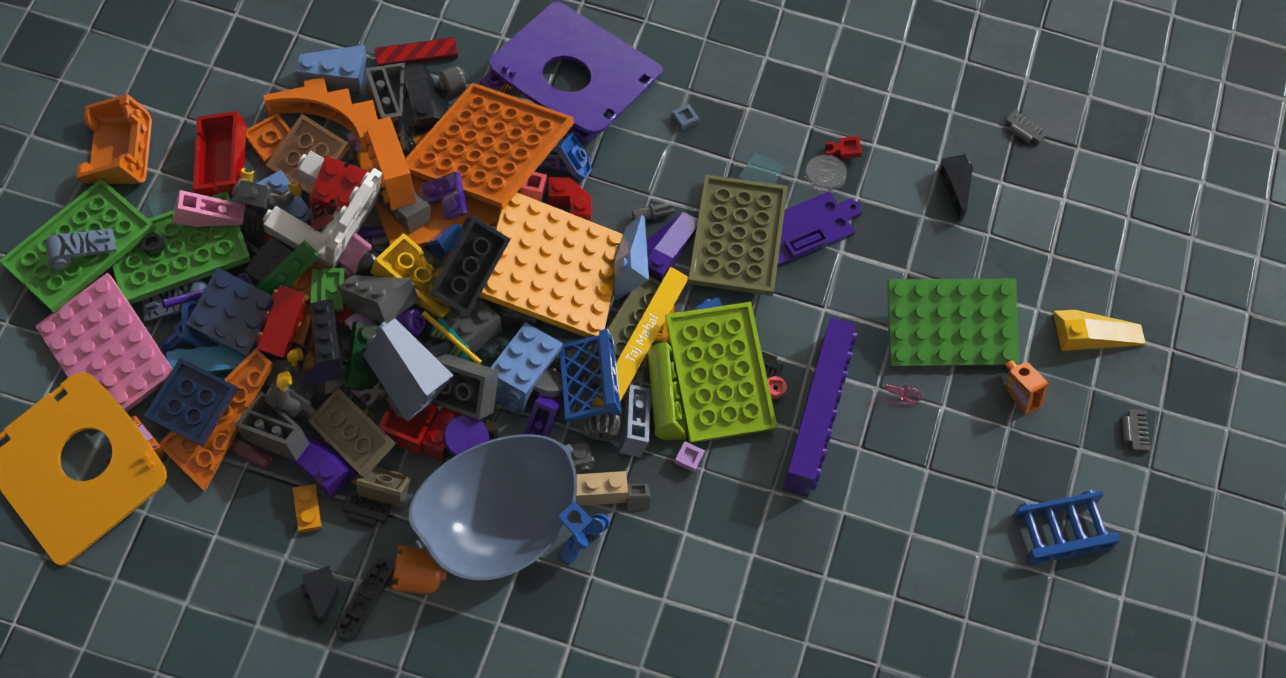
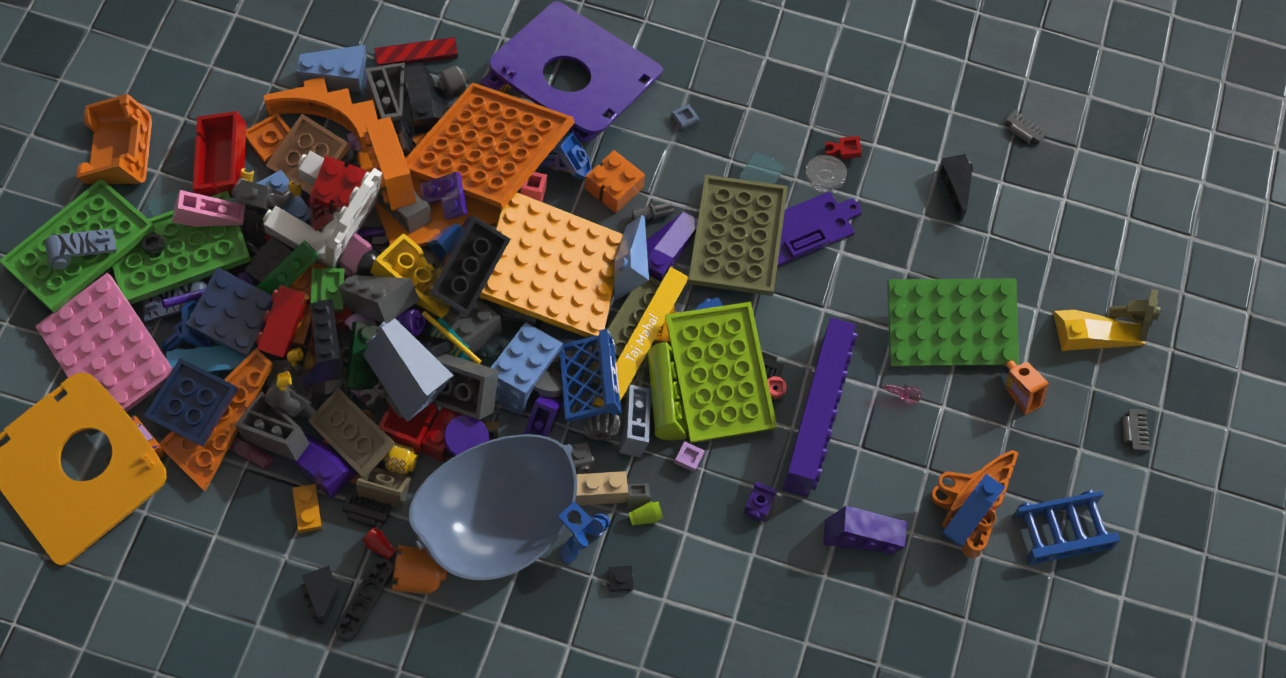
red brick [548,177,592,222] -> none
none -> red cone [362,527,397,560]
none -> yellow head [382,443,418,475]
none -> orange piece [585,150,645,213]
none -> black plate [609,566,634,592]
none -> lime cone [629,501,663,526]
none -> dark purple brick [744,481,777,521]
none -> dark purple wedge [823,506,907,555]
none -> orange piece [931,450,1019,559]
none -> blue slope [942,474,1005,547]
none -> olive piece [1109,288,1161,342]

